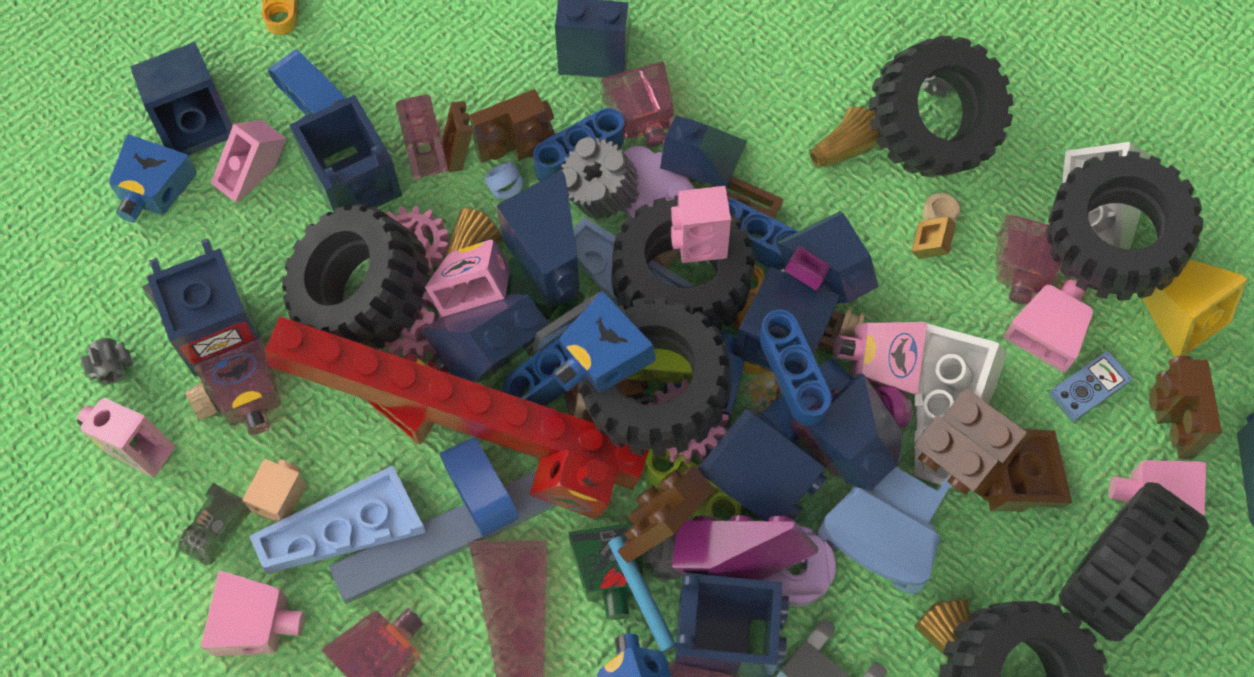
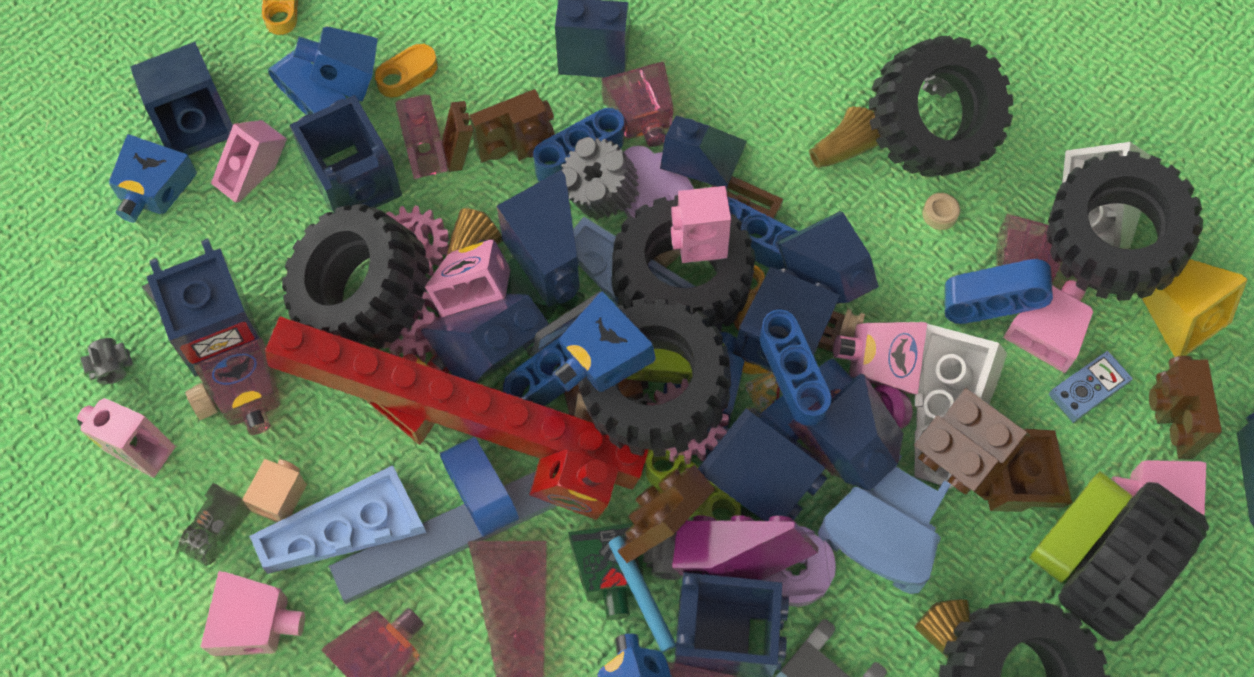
light blue tile [484,161,523,200] -> none
magenta tile [784,246,830,291] -> none
pearl gold plate [911,216,956,259] -> none
none -> blue torso [293,27,378,102]
none -> light orange piece [375,44,438,98]
none -> blue beam [945,259,1053,324]
none -> lime beam [1029,471,1133,583]

